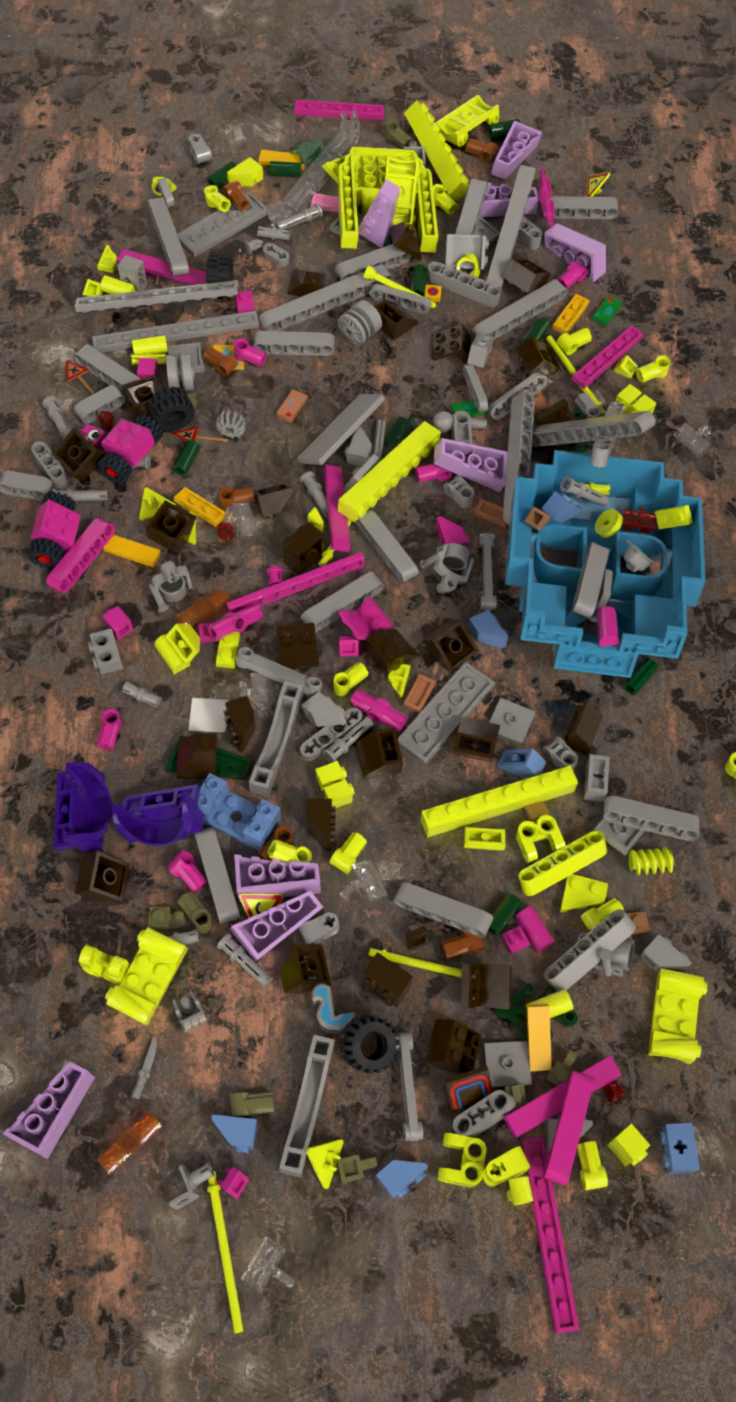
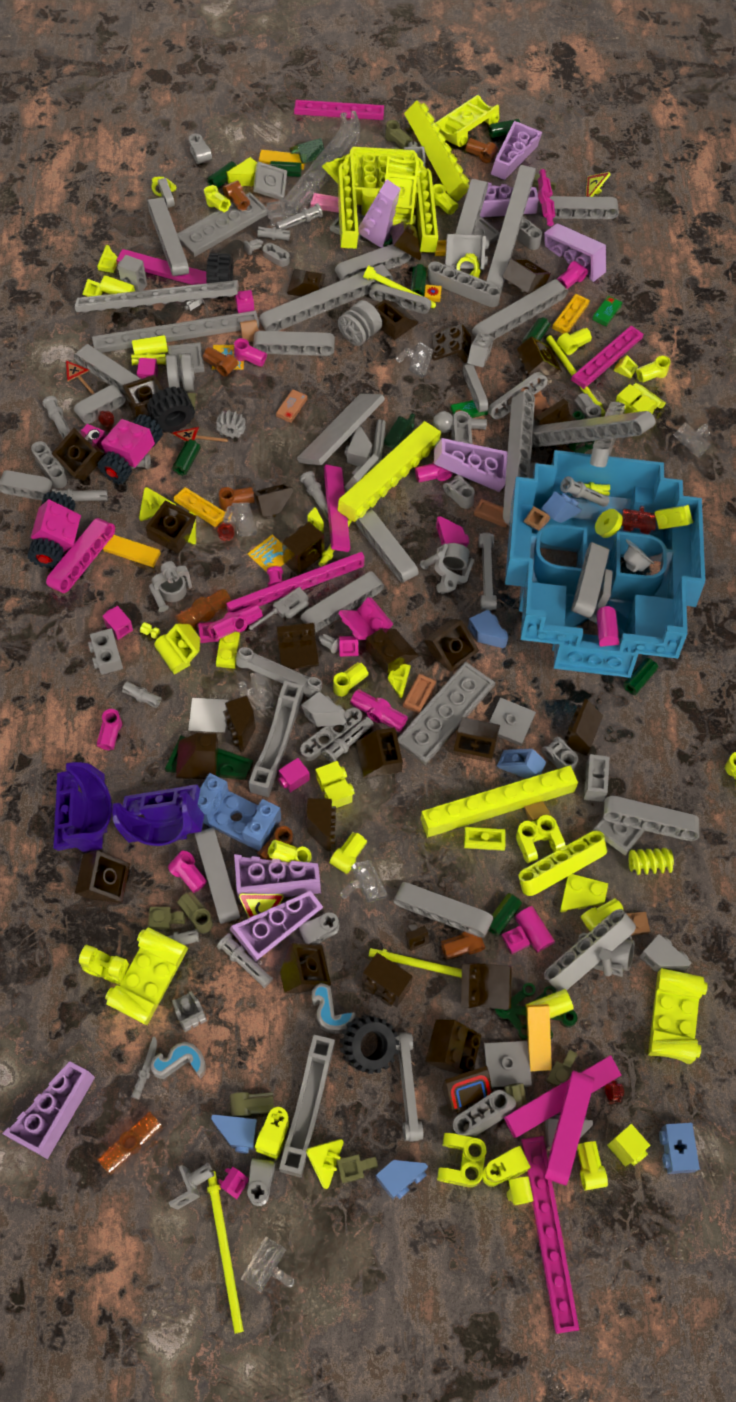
none -> neon yellow piece [140,622,160,639]
none -> light grey animal [151,1042,206,1080]
none -> light grey piece [184,298,205,311]
none -> medium nougat slope [240,320,258,342]
none -> yellow sticker [247,534,285,572]
none -> light grey piece [247,1158,275,1206]
none -> light grey piece [249,587,309,630]
none -> light grey plate [253,161,287,201]
none -> neon yellow piece [255,1107,289,1160]
none -> dark pink brick [278,758,310,793]
none -> light grey piece [318,634,339,654]
none -> clear plate [396,342,433,378]
none -> yellow tile [435,240,446,256]
none -> neon yellow plate [633,383,666,409]

